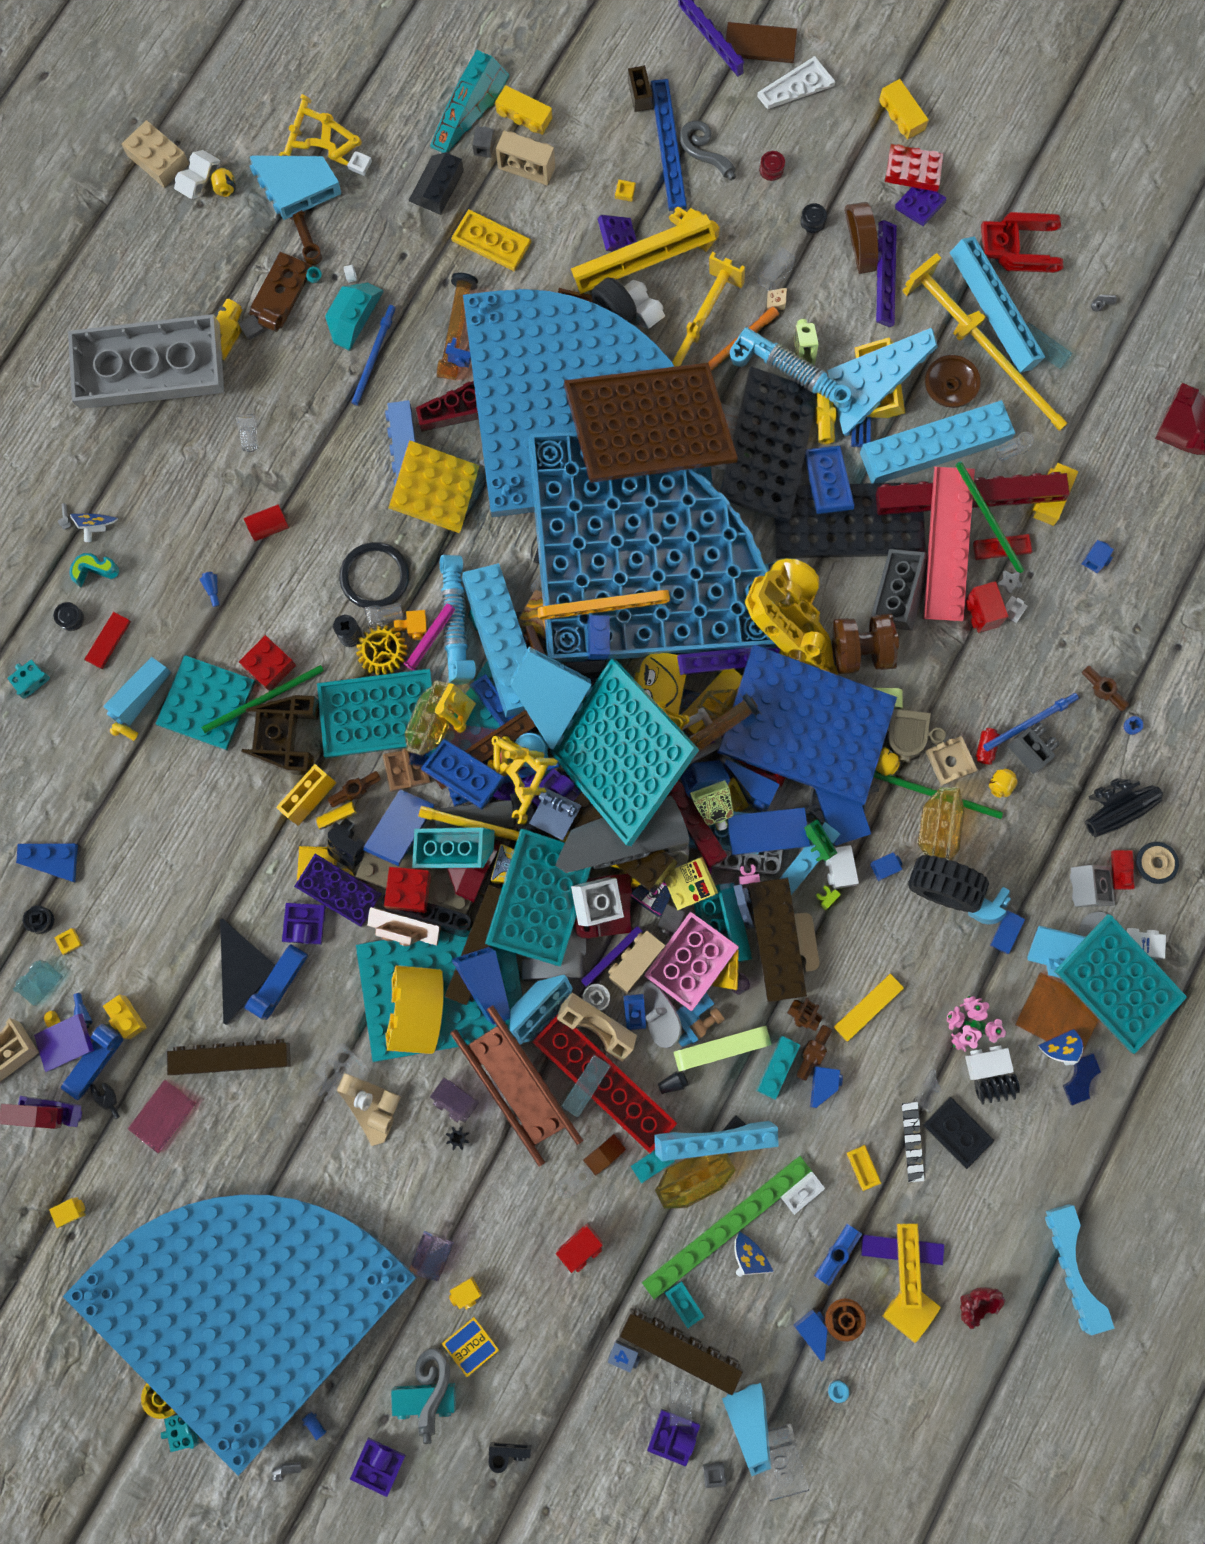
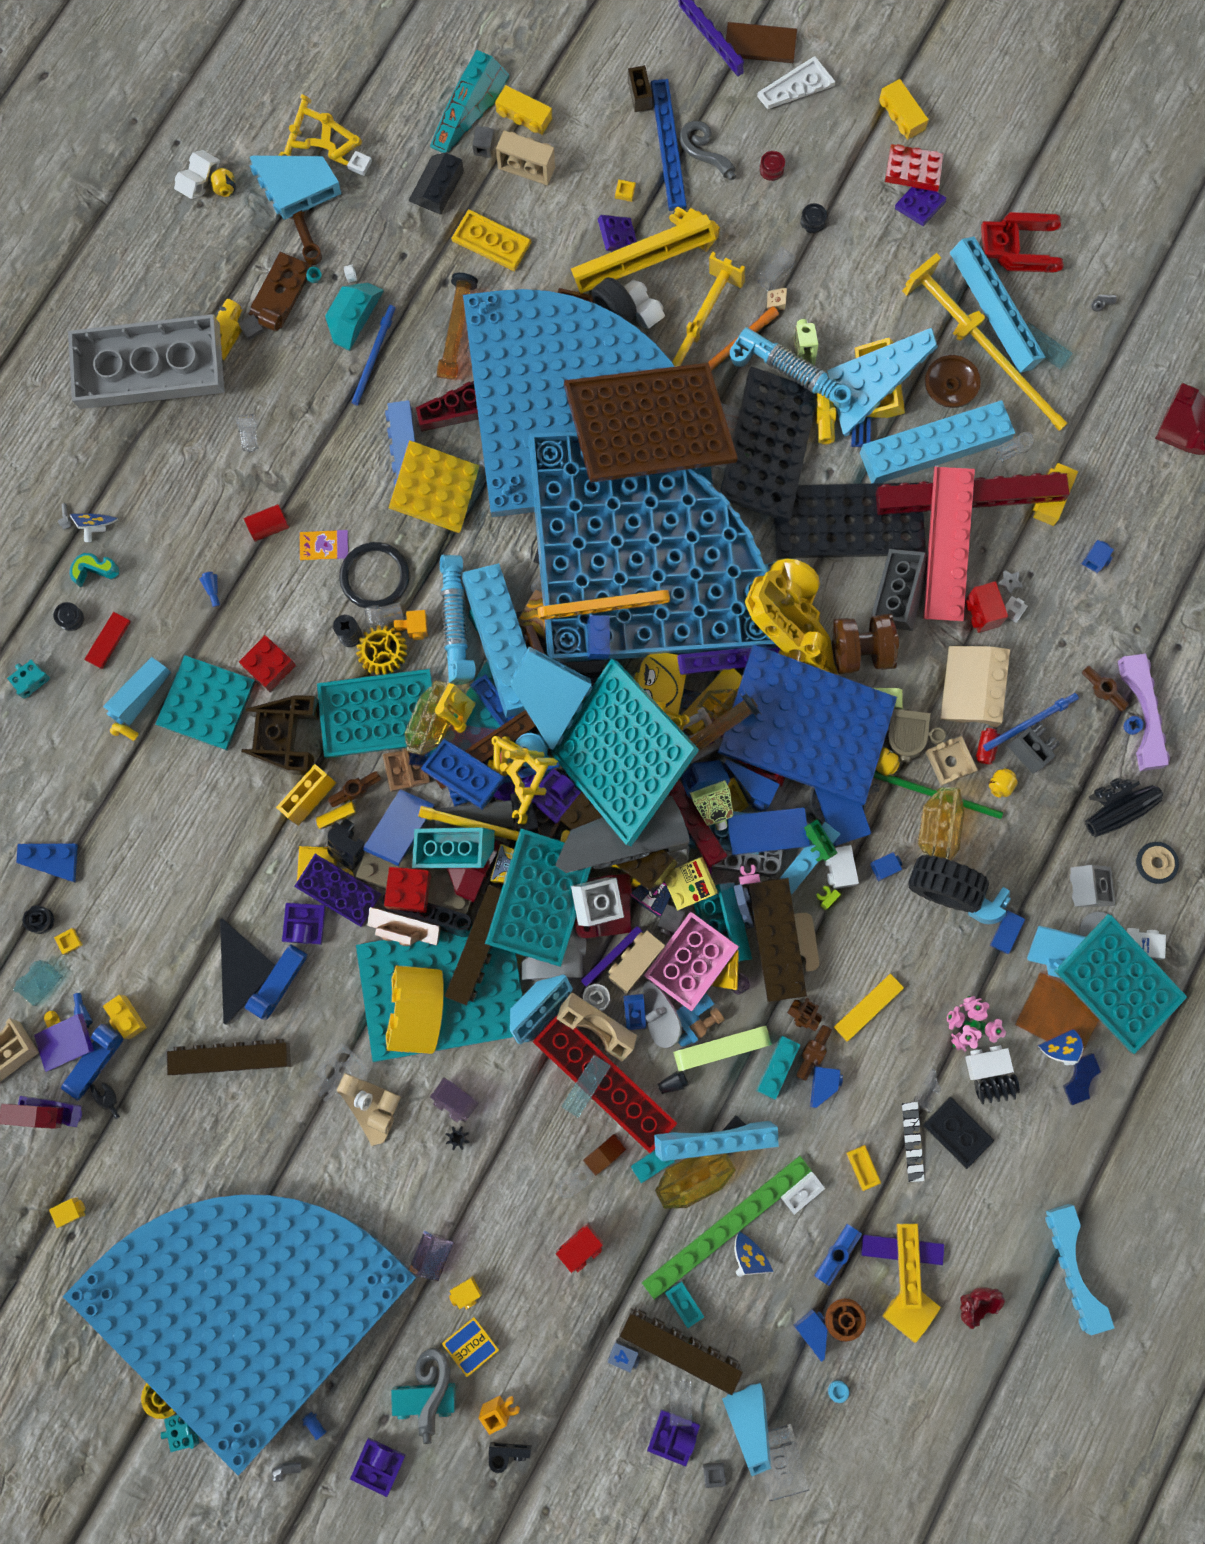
tan brick [121,120,189,188] -> none
clear pink piece [128,1080,196,1153] -> none
green piece [201,665,324,733] -> none
dark pink axle [403,603,455,671] -> none
blue bracket [445,337,471,368] -> none
copper piece [450,1005,583,1167] -> none
blue slope [452,947,510,1025] -> none
sand blue hinge [529,789,581,840] -> none
blue tile [804,445,854,514] -> none
reddish brown window [844,202,878,274] -> none
dark purple plate [876,220,897,327] -> none
green piece [955,461,1024,573] -> none
red tile [973,534,1033,560] -> none
red hinge [1111,850,1135,890] -> none
none -> sticker [300,530,348,560]
none -> light orange brick [479,1396,520,1435]
none -> tan piece [940,646,1010,728]
none -> lavender arch [1118,654,1170,771]

